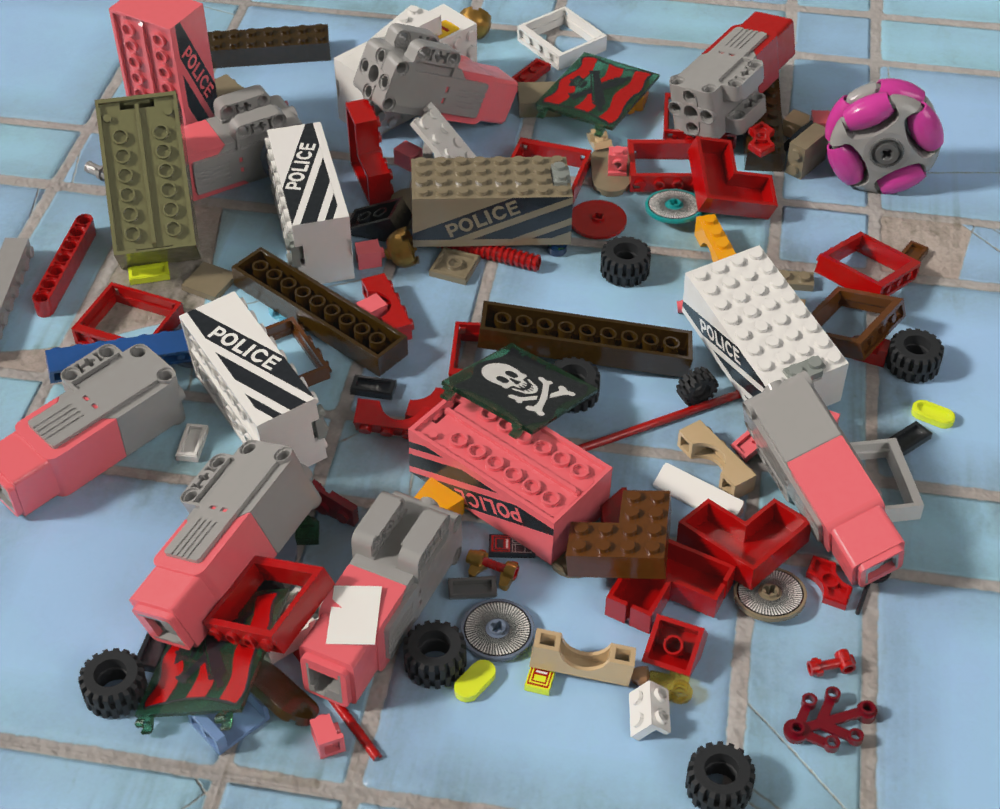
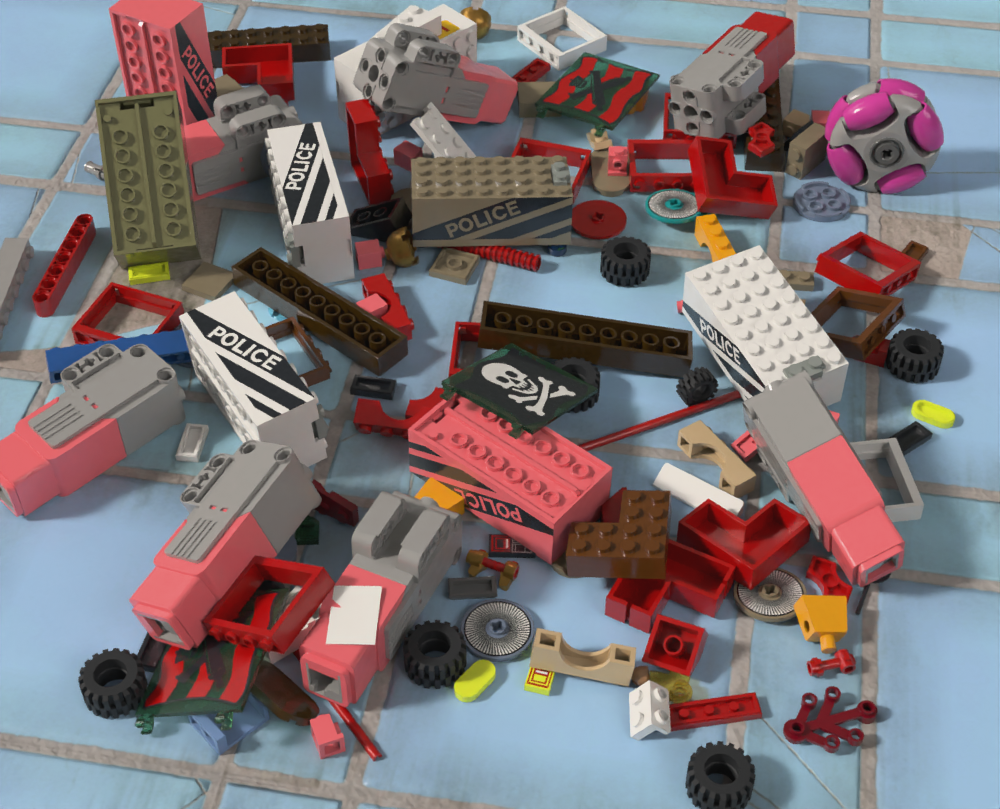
none -> red piece [222,43,295,101]
none -> red tile [669,692,762,731]
none -> sand blue tile [793,181,851,222]
none -> light orange torso [793,595,848,654]

